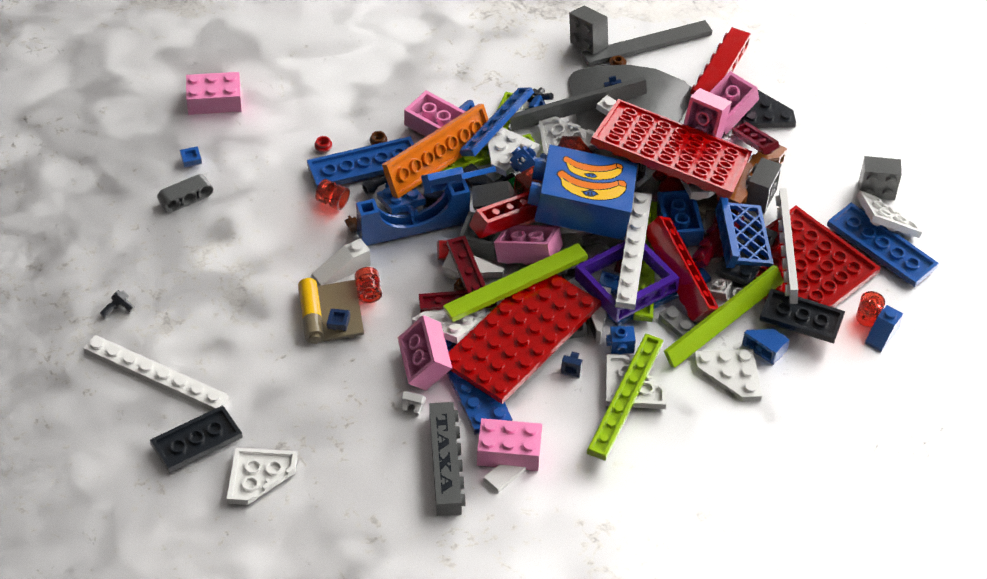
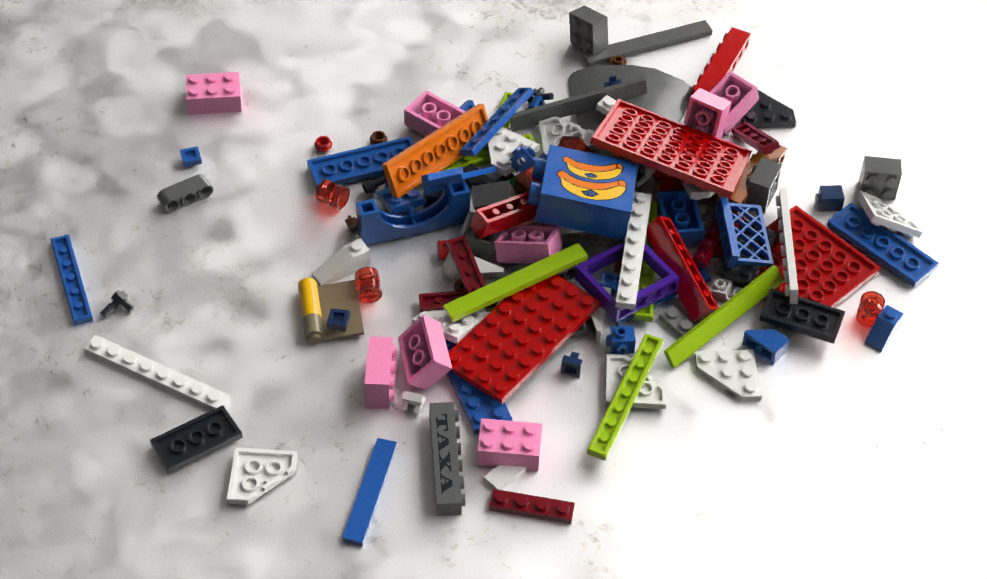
none -> blue tile [50,234,93,326]
none -> blue tile [342,438,397,546]
none -> bright pink brick [364,336,397,409]
none -> dark red plate [489,489,575,524]
none -> dark blue brick [815,185,845,212]

